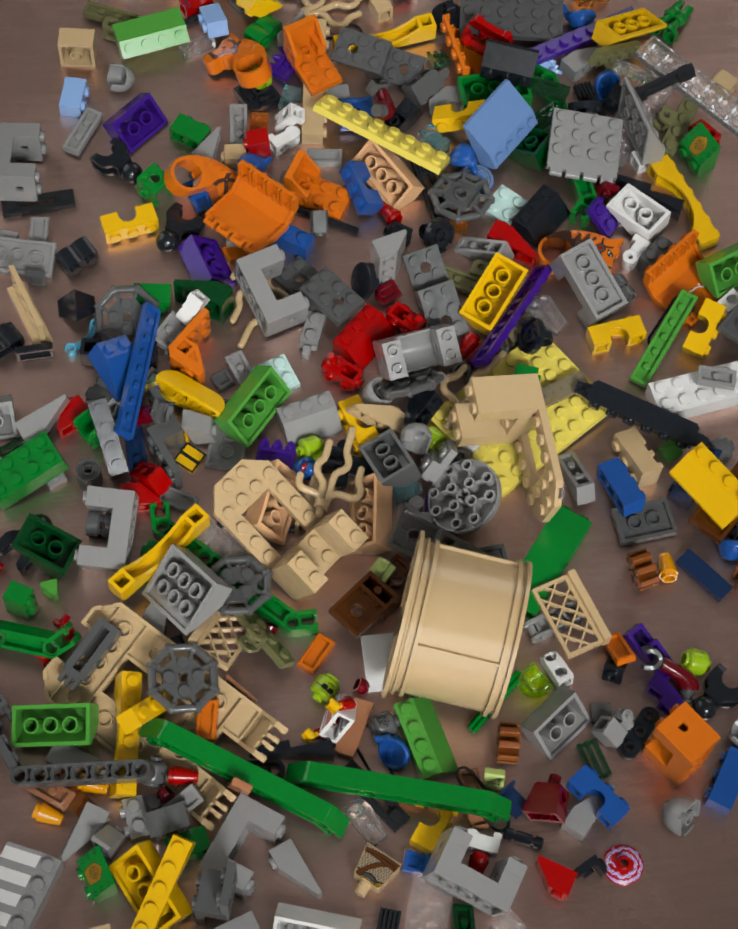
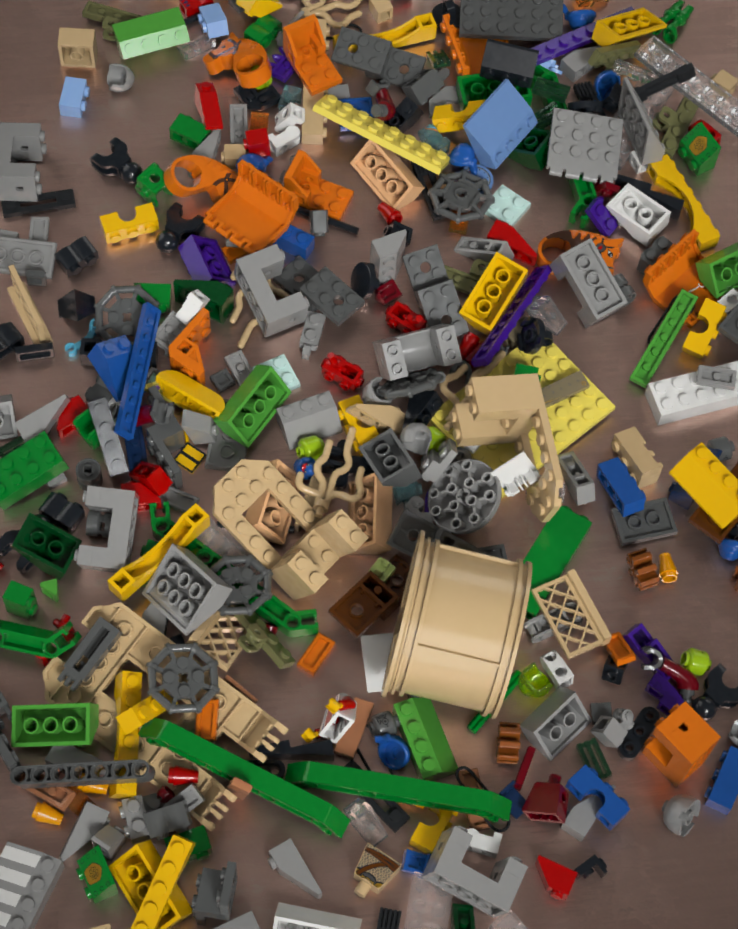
light grey plate [62,107,103,157] -> none
dark purple slope [102,93,168,154] -> none
dark grey head [140,755,168,787] -> none
blue slope [182,179,213,214] -> none
light grey piece [198,793,287,900] -> none
dark purple plate [255,437,296,470] -> none
light grey tile [307,148,342,167] -> none
lime head [310,673,340,704] -> none
red slope [332,303,396,370] -> none
blue arch [339,161,384,216] -> none
dark red hinge [352,677,370,694] -> none
black tile [419,217,454,254] -> none
red piece [459,14,514,56] -> none
red cone [468,850,489,874] -> none
yellowish green tile [482,766,506,791] -> none
black axle [503,827,544,850] -> none
black slope [511,184,570,249] -> none
black hinge [574,380,710,449] -> none
yellow arch [585,315,647,355] -> none
dish [603,844,643,886] -> none
white leg [621,234,651,271] -> none
bright green slope [656,440,683,463] -> none
dark blue tile [676,548,733,602] -> none
none -> black brick [38,492,85,534]
none -> red slope [194,82,223,130]
none -> white hinge [490,451,541,497]
none -> dark red tile [514,746,536,791]

